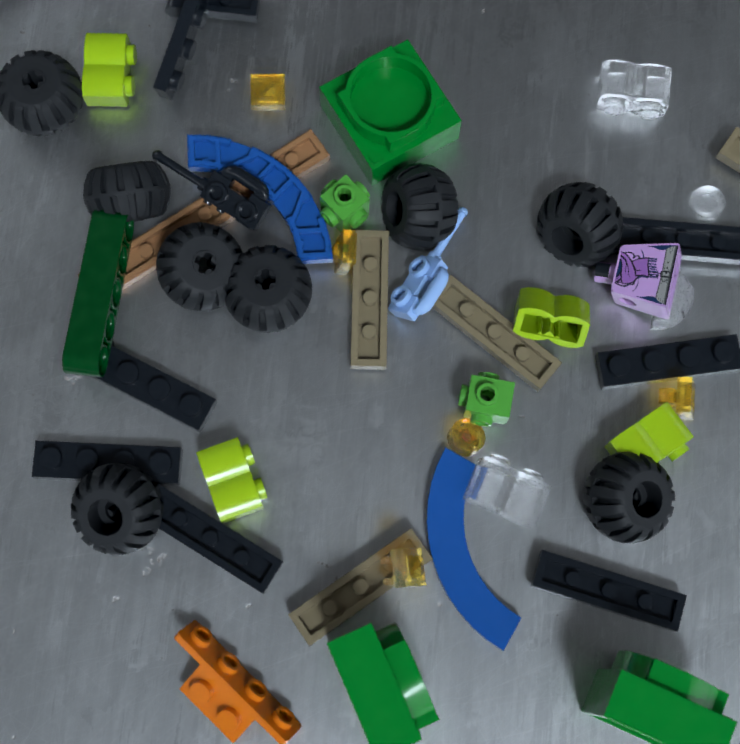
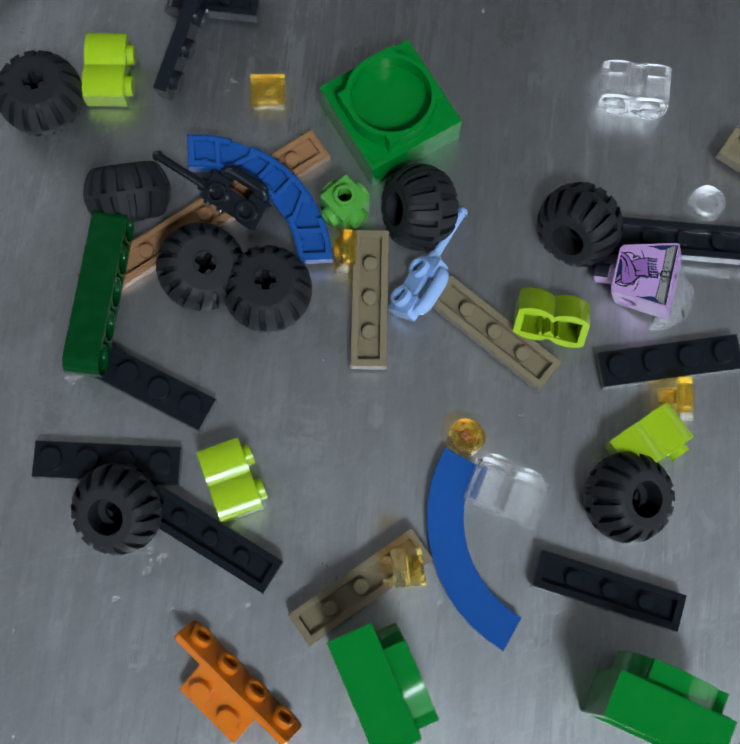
bright green brick [458,372,515,427] -> none

